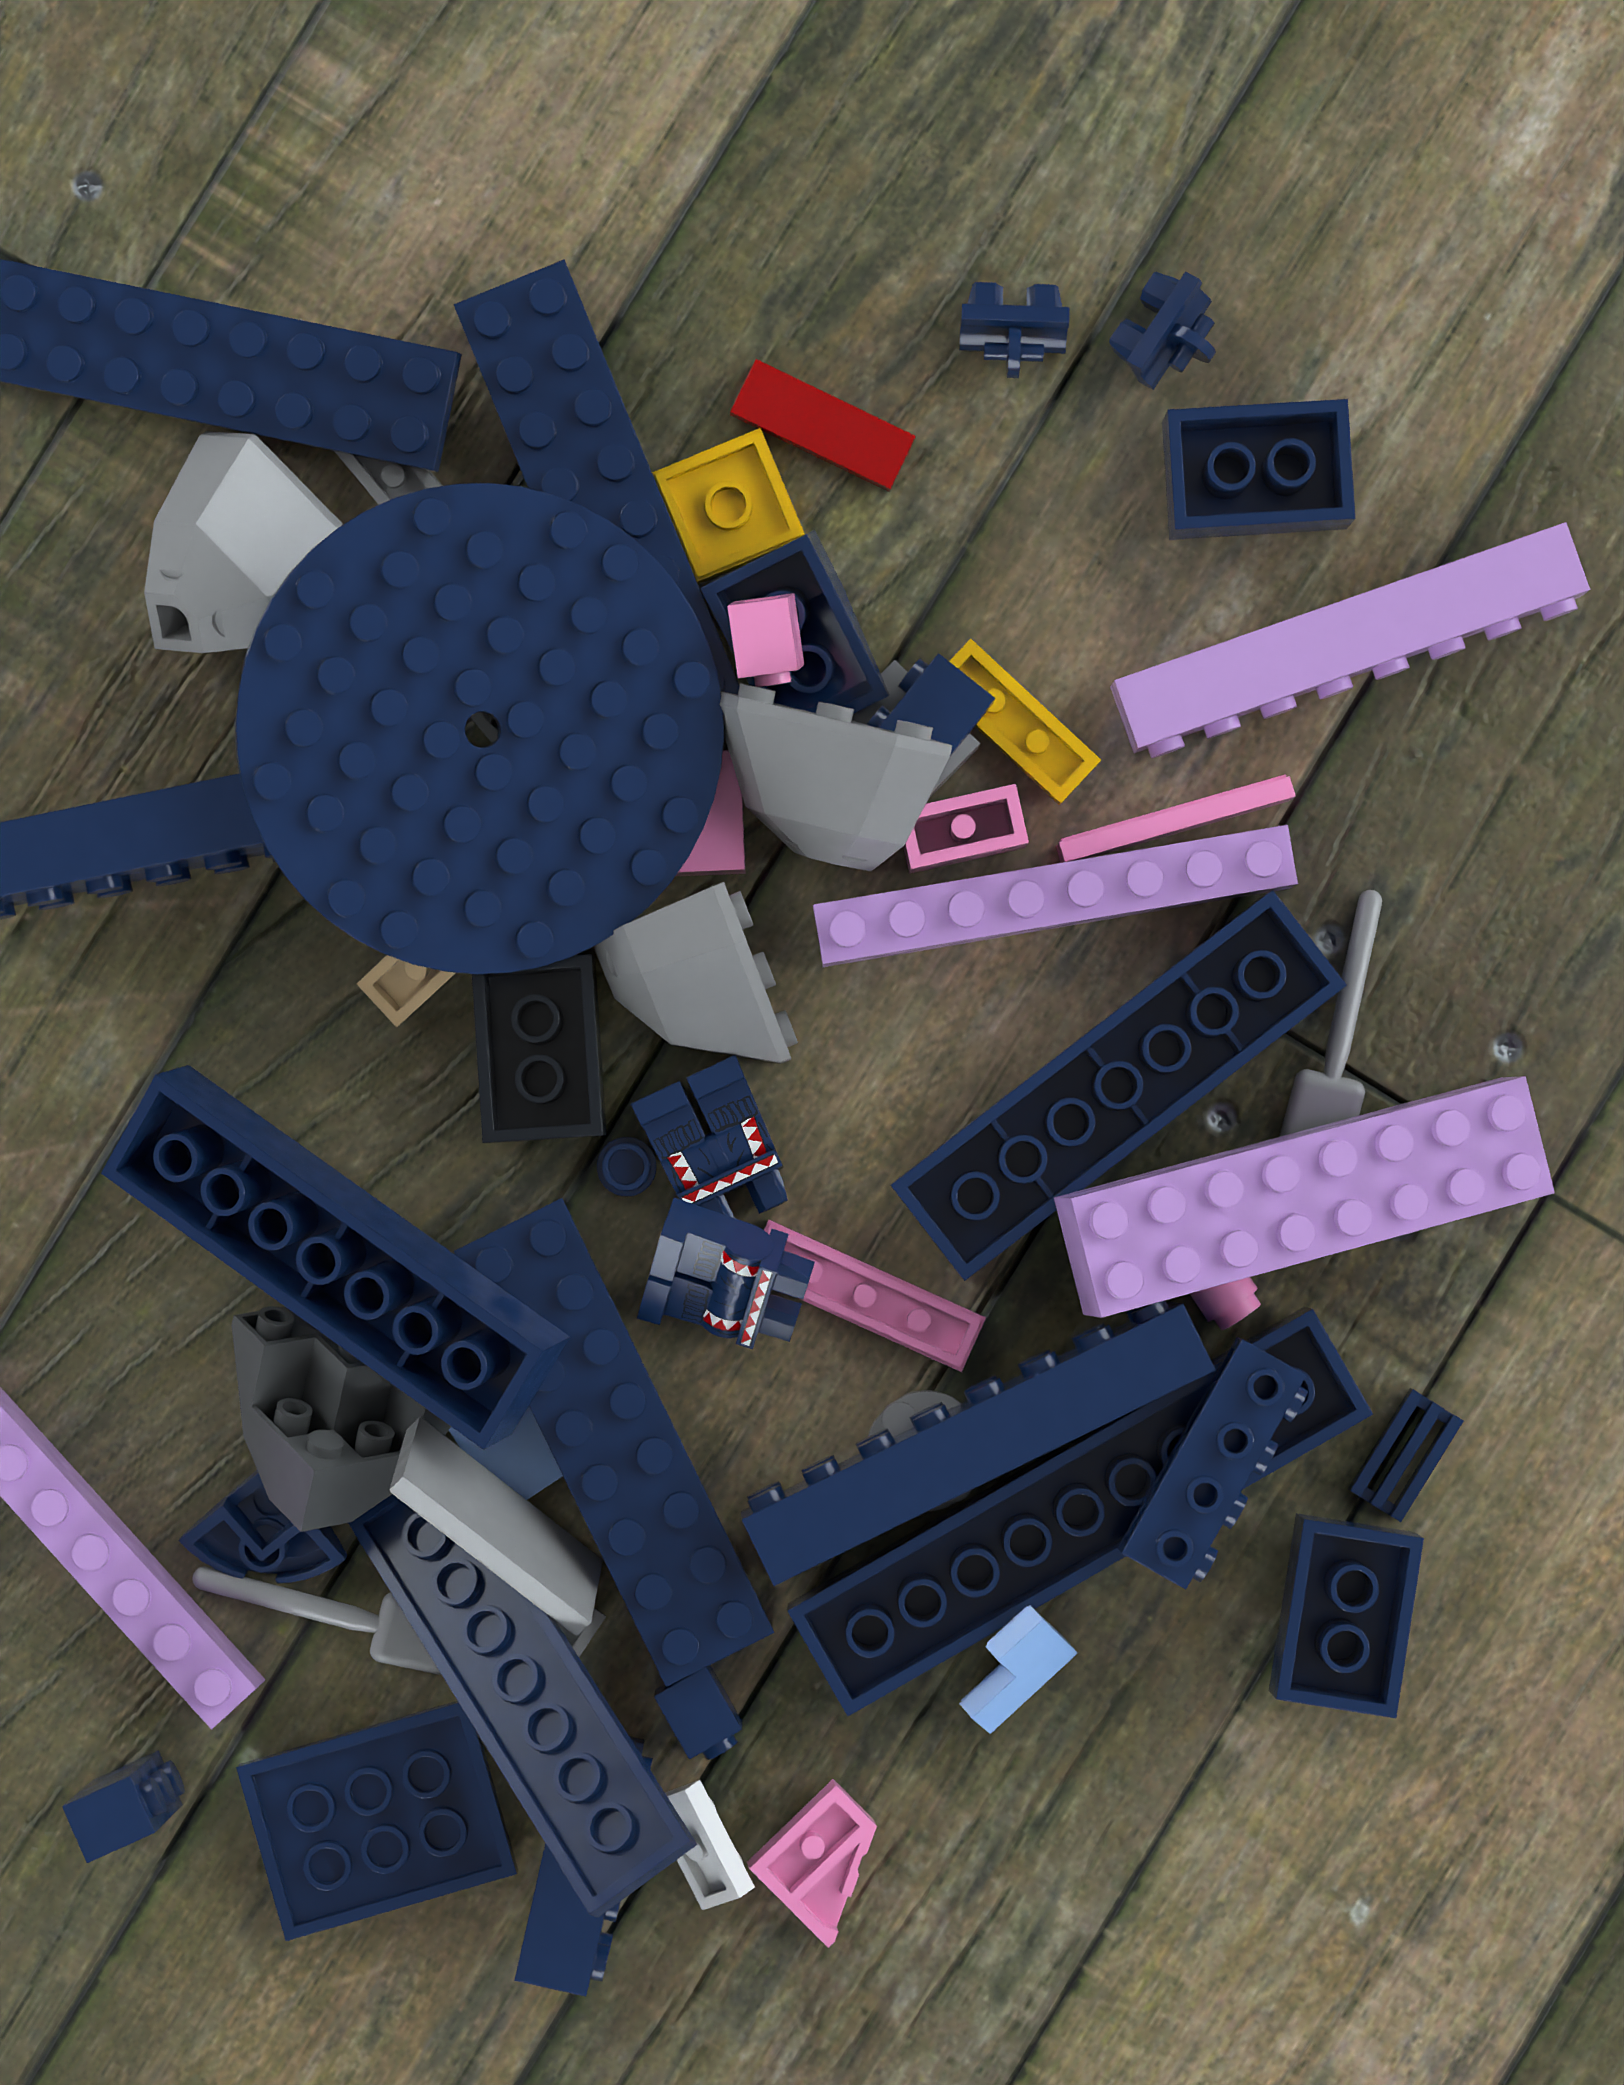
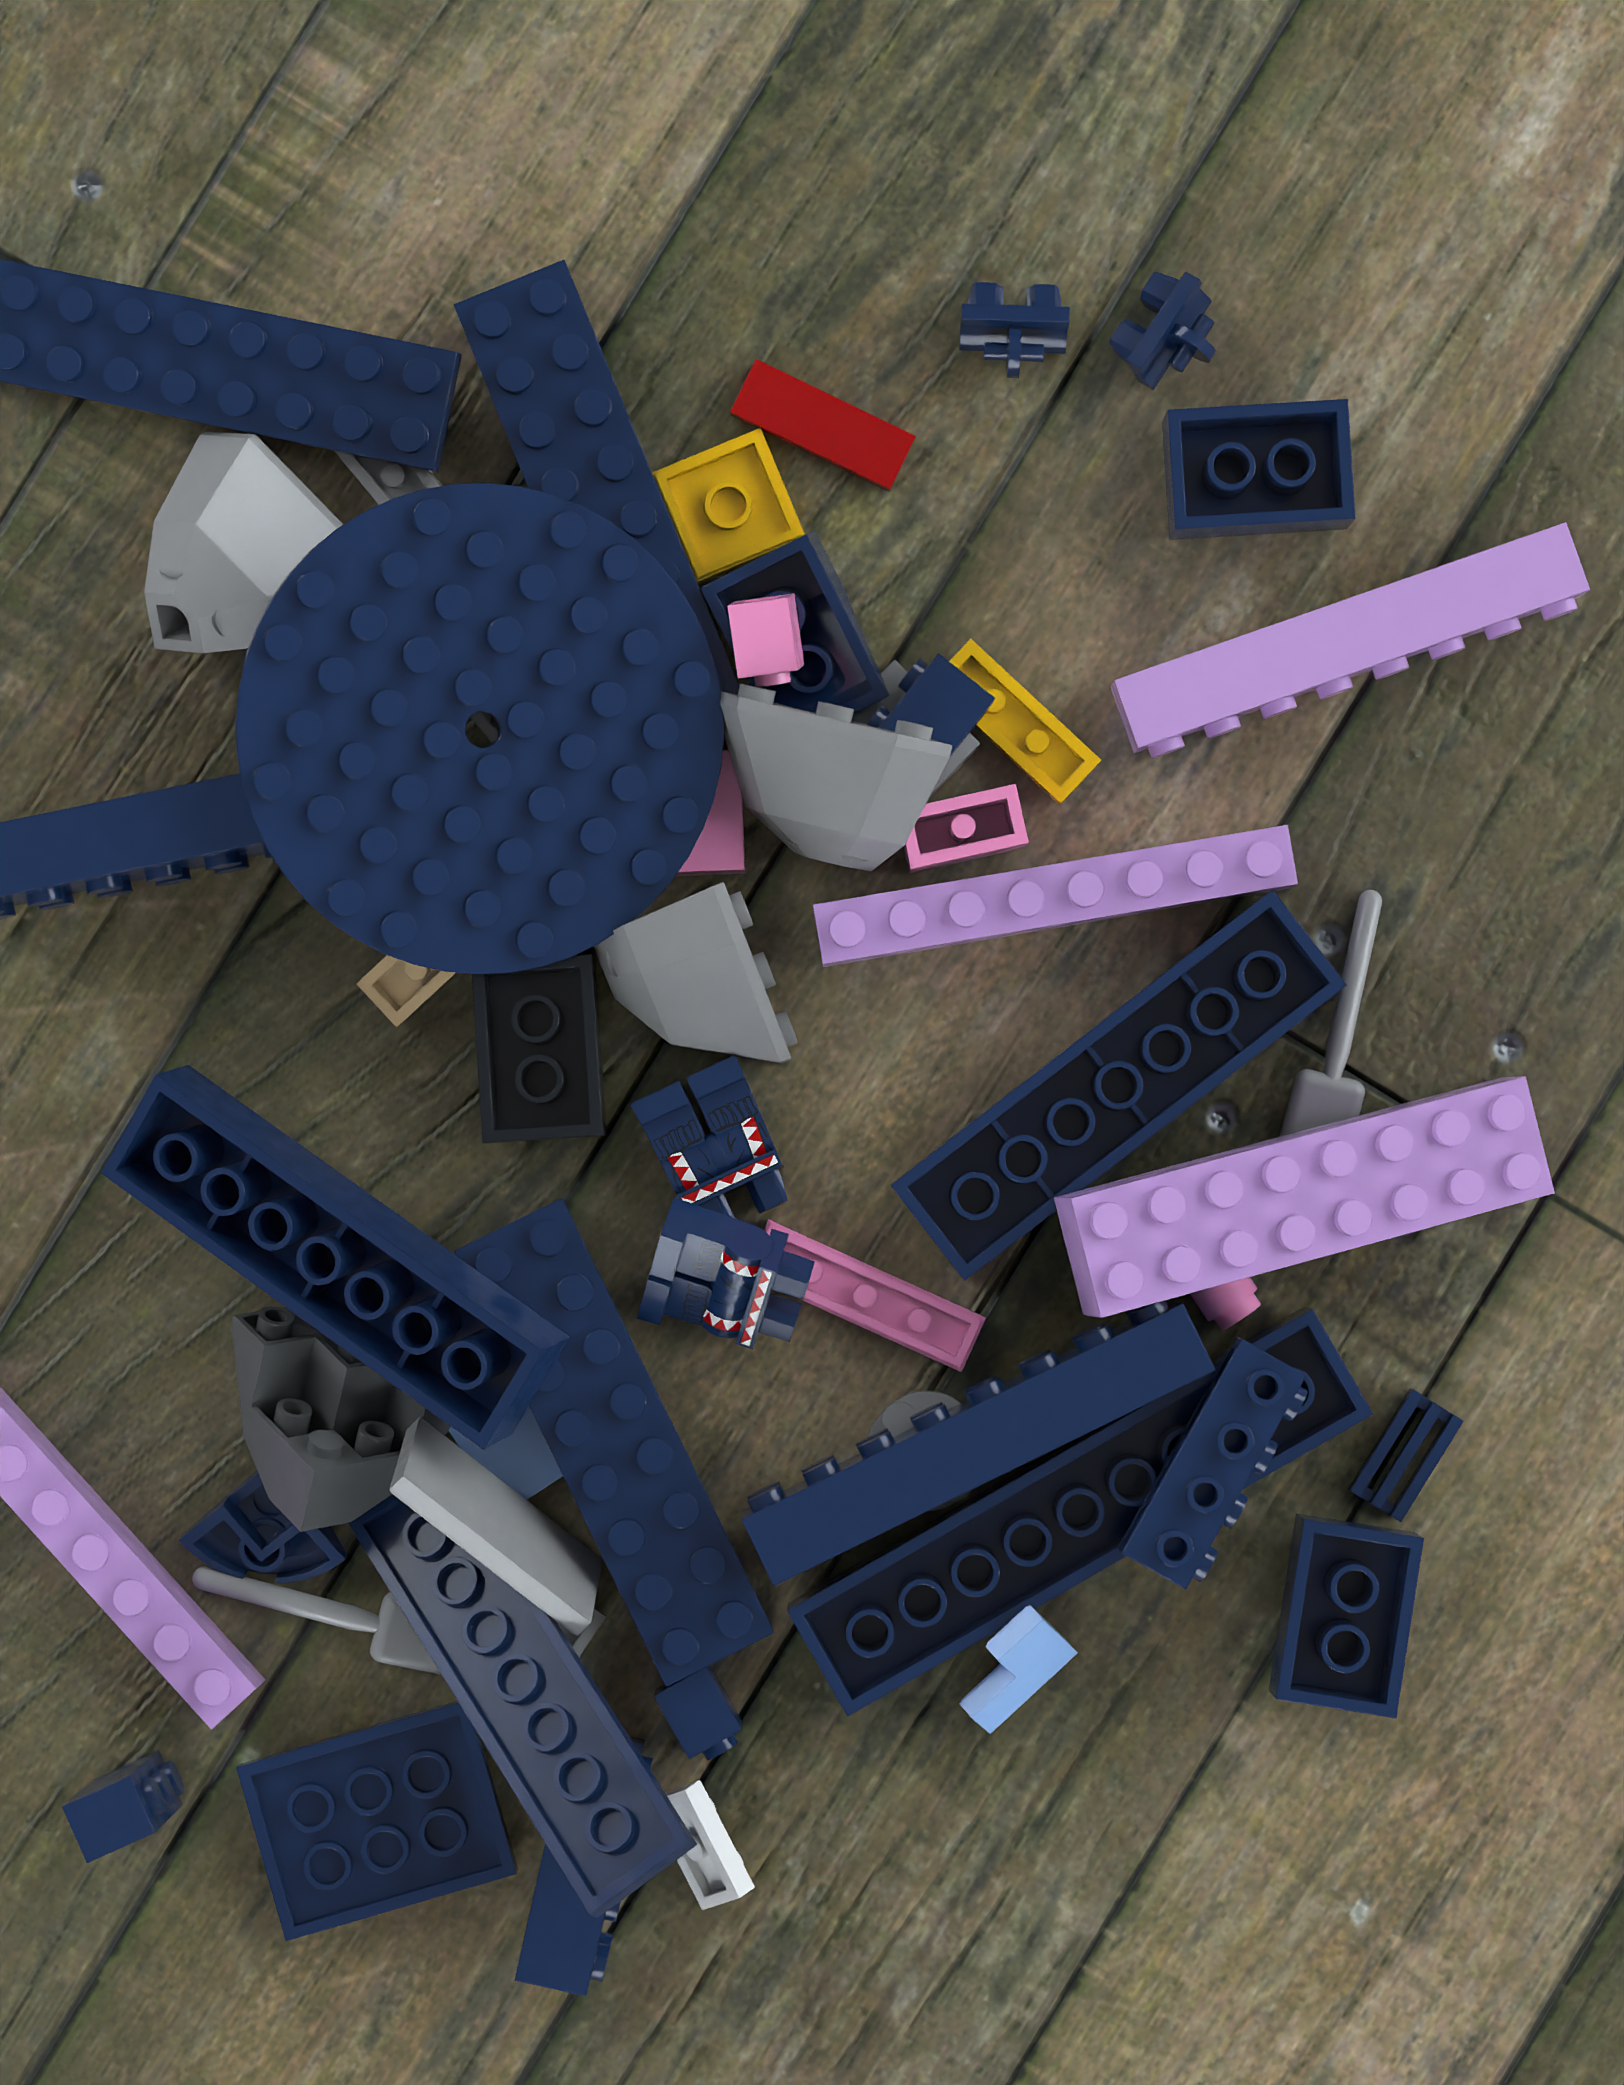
dark blue plate [597,1137,657,1196] -> none
bright pink wing [747,1779,877,1948] -> none
bright pink tile [1056,774,1295,863] -> none

